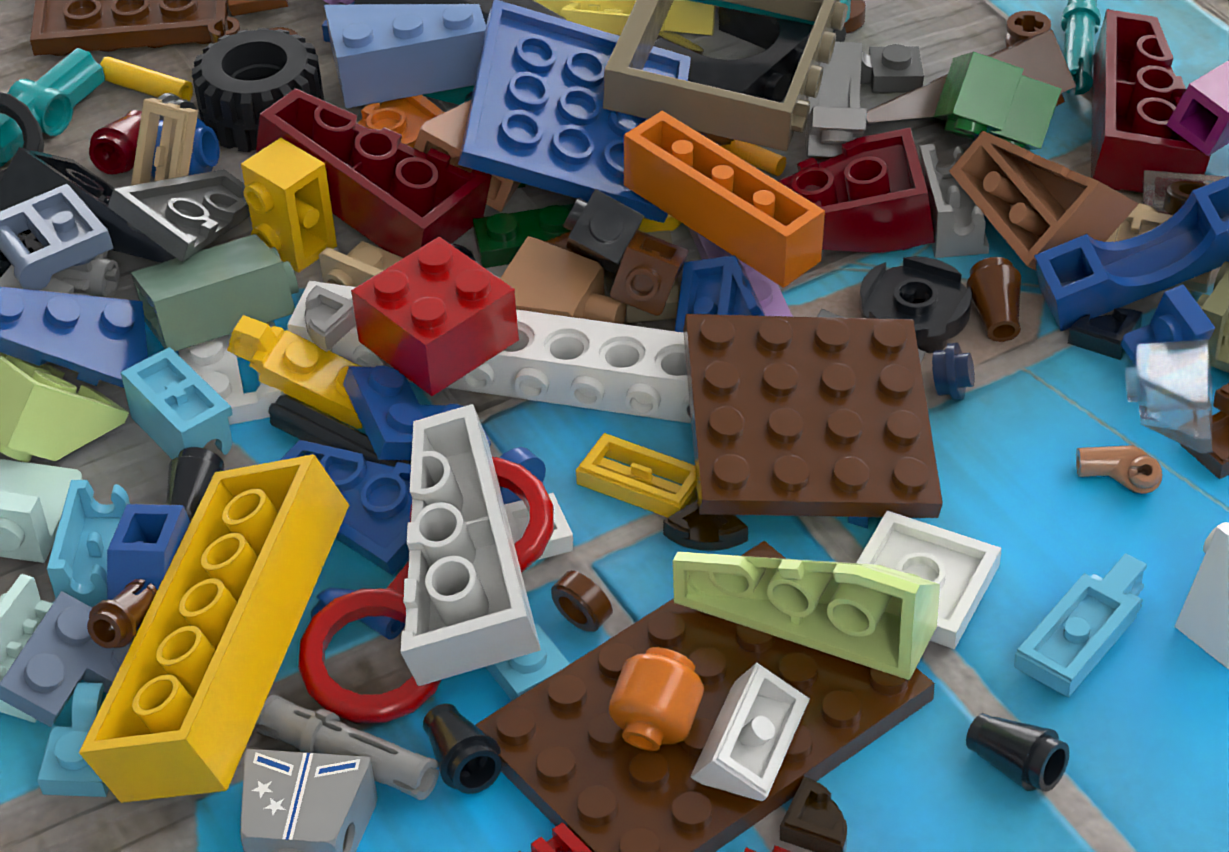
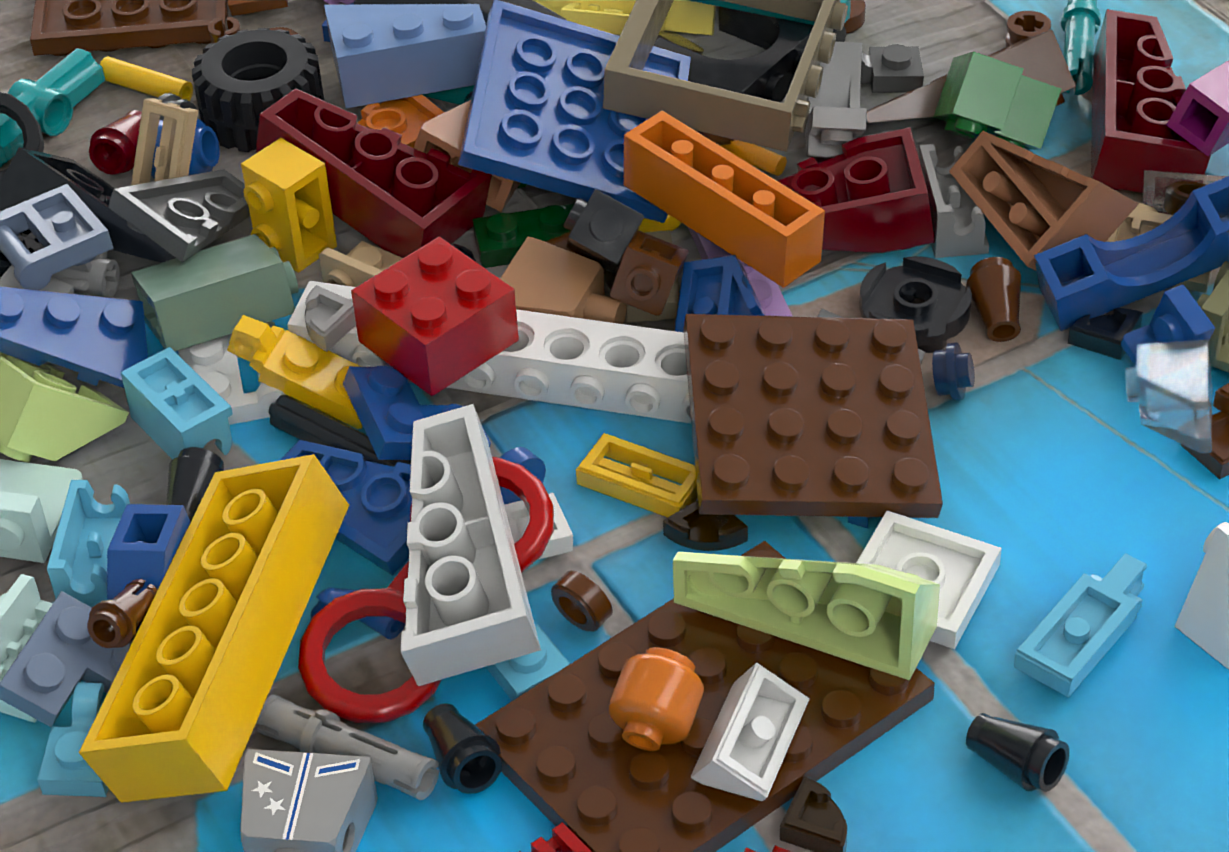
nougat arm [1076,445,1162,494] -> none

